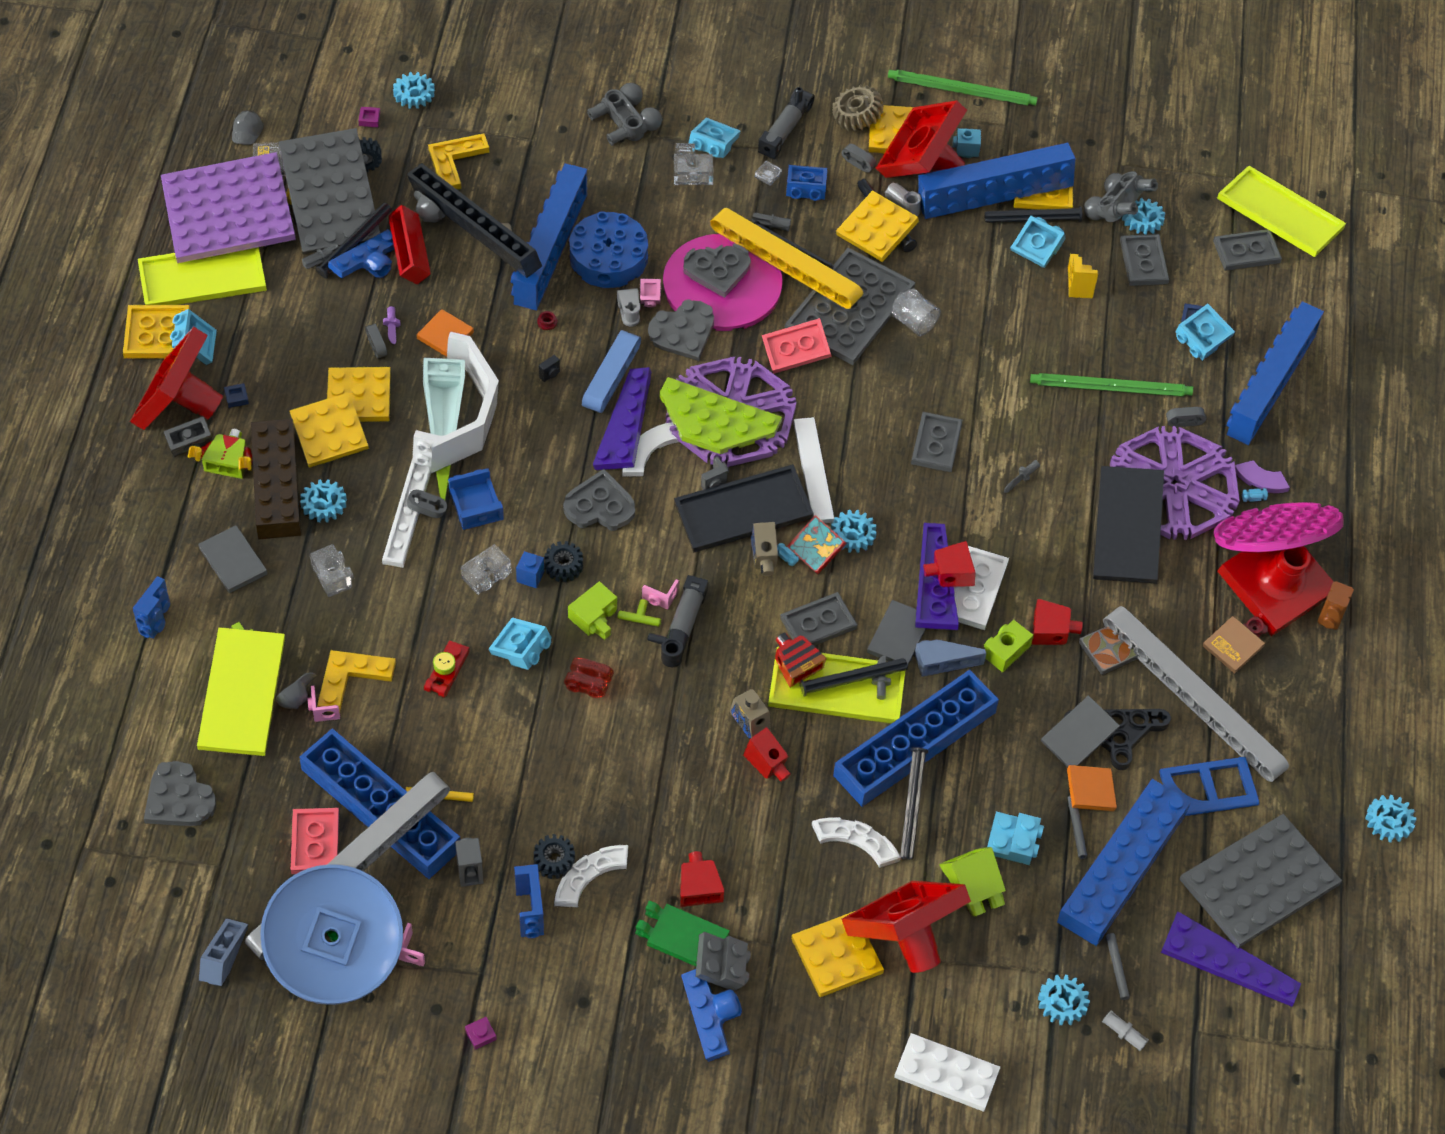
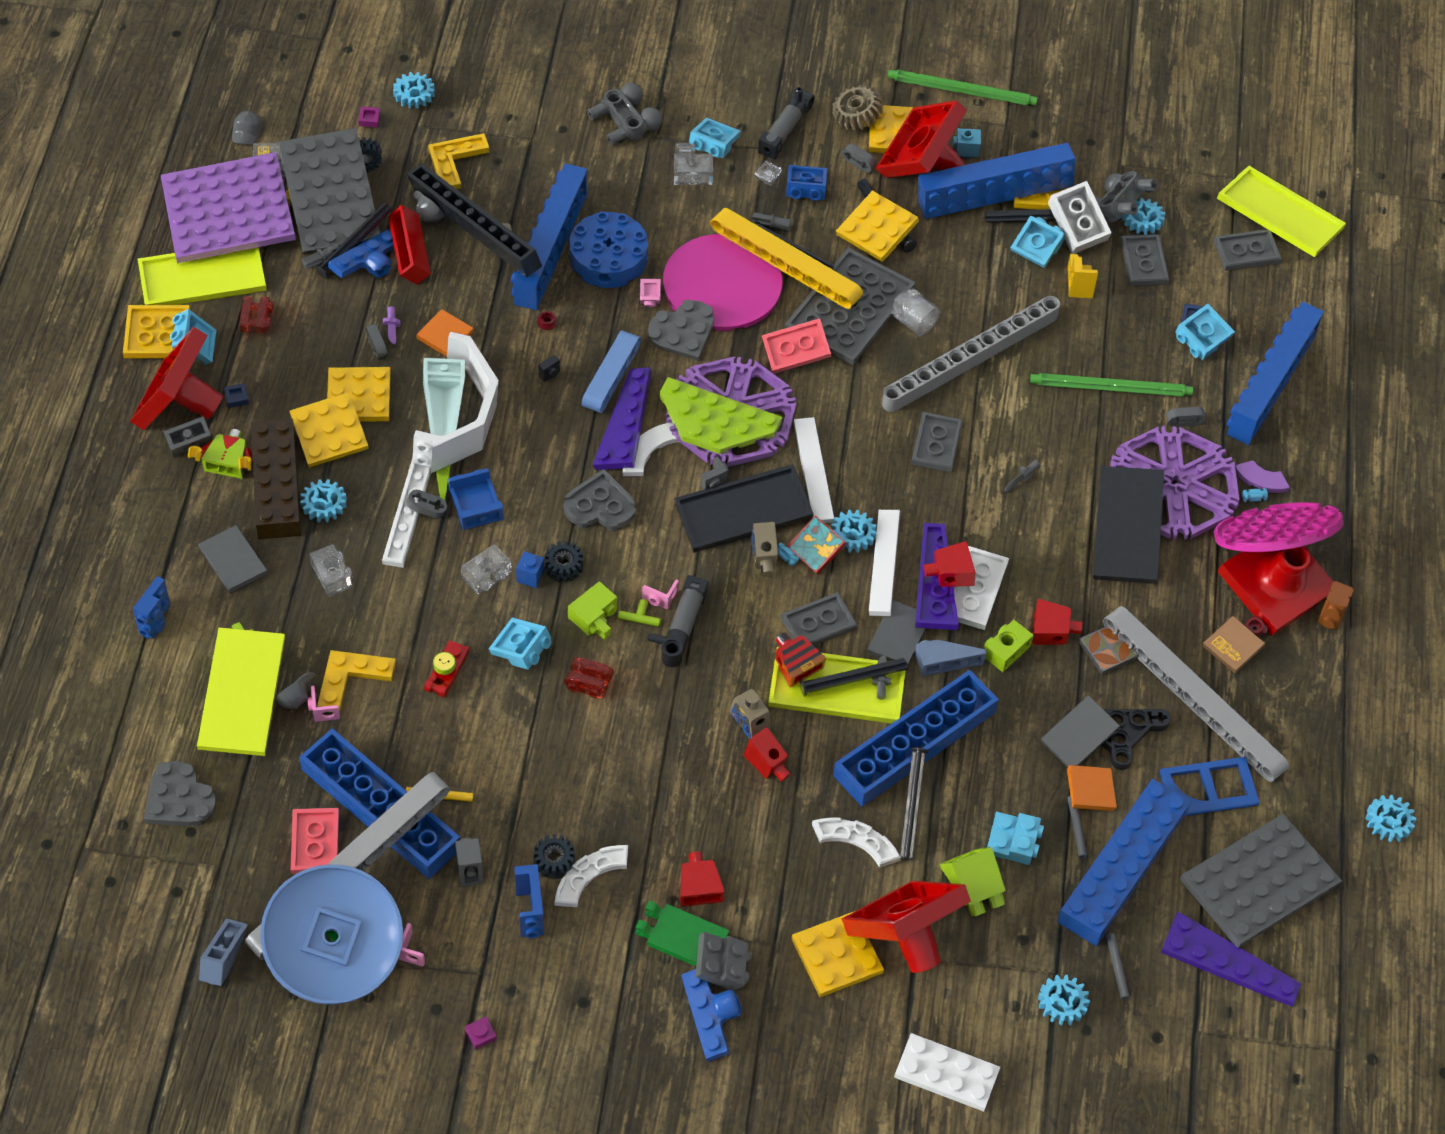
light grey piece [617,288,640,327] -> none
dark grey plate [683,244,751,298] -> none
light grey piece [885,182,921,216] -> none
light grey pin [1102,1010,1149,1051] -> none
none -> clear red brick [240,295,274,333]
none -> white tile [869,510,900,616]
none -> light grey beam [882,296,1060,412]
none -> white brick [1048,181,1111,254]

